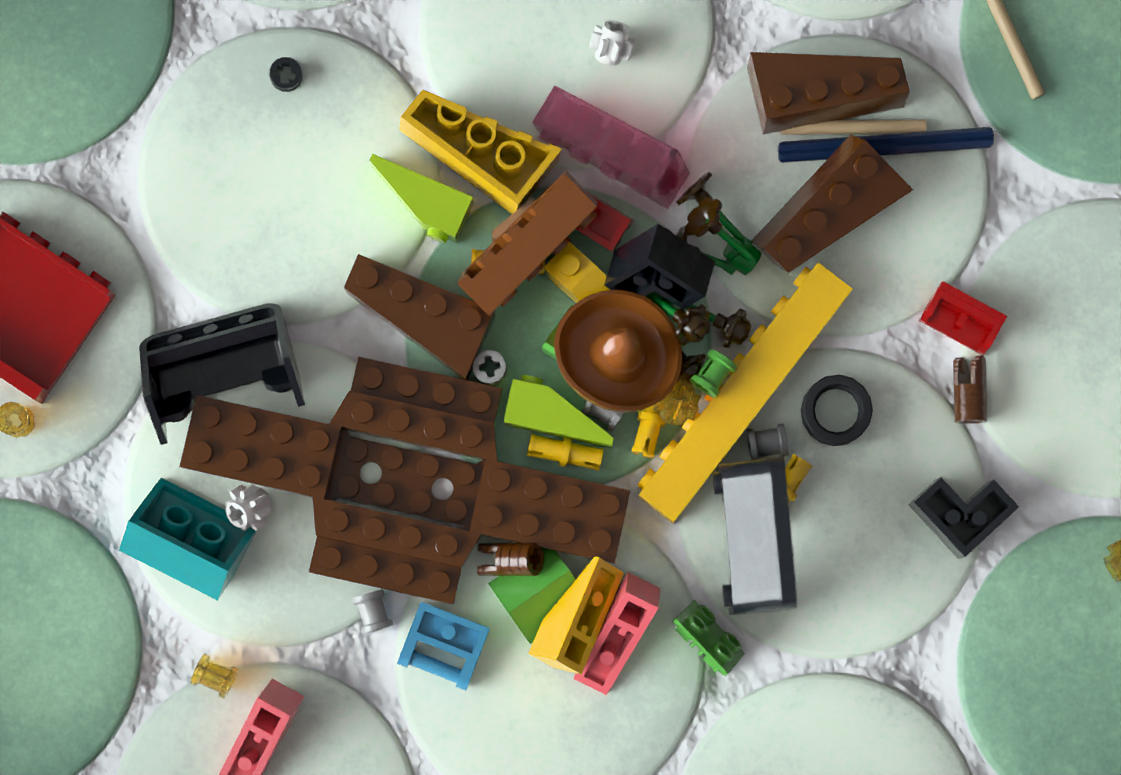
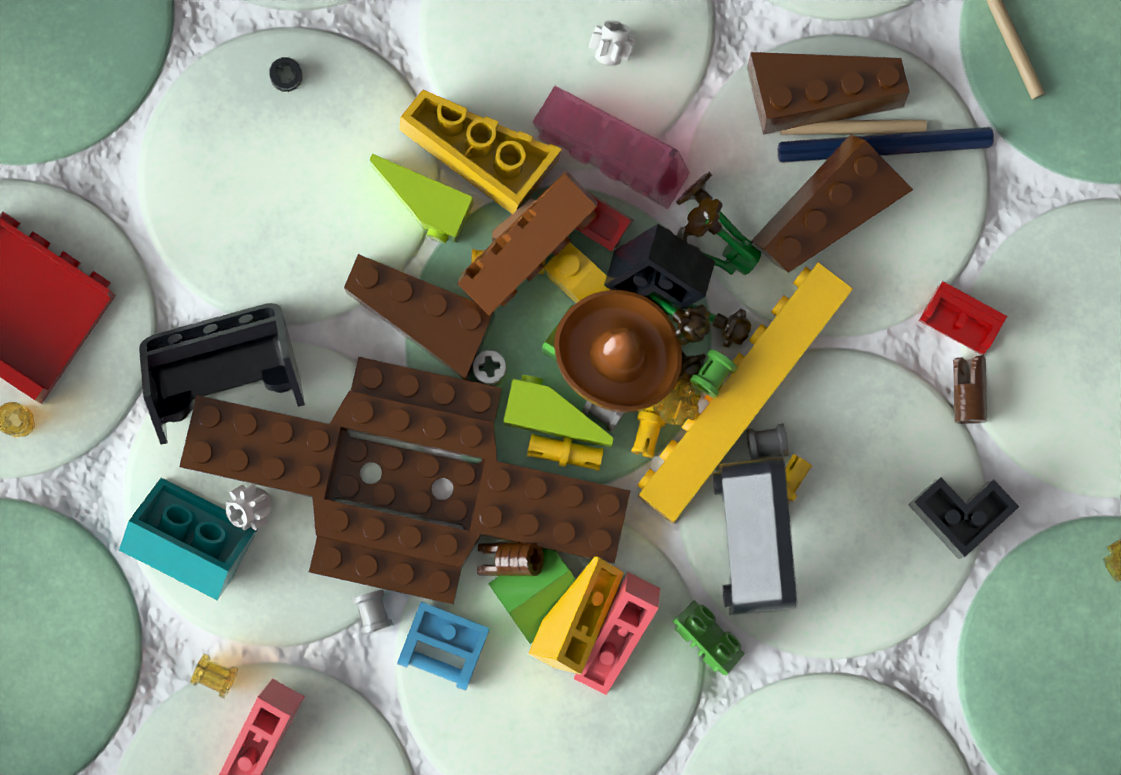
black tyre [801,375,873,446] -> none

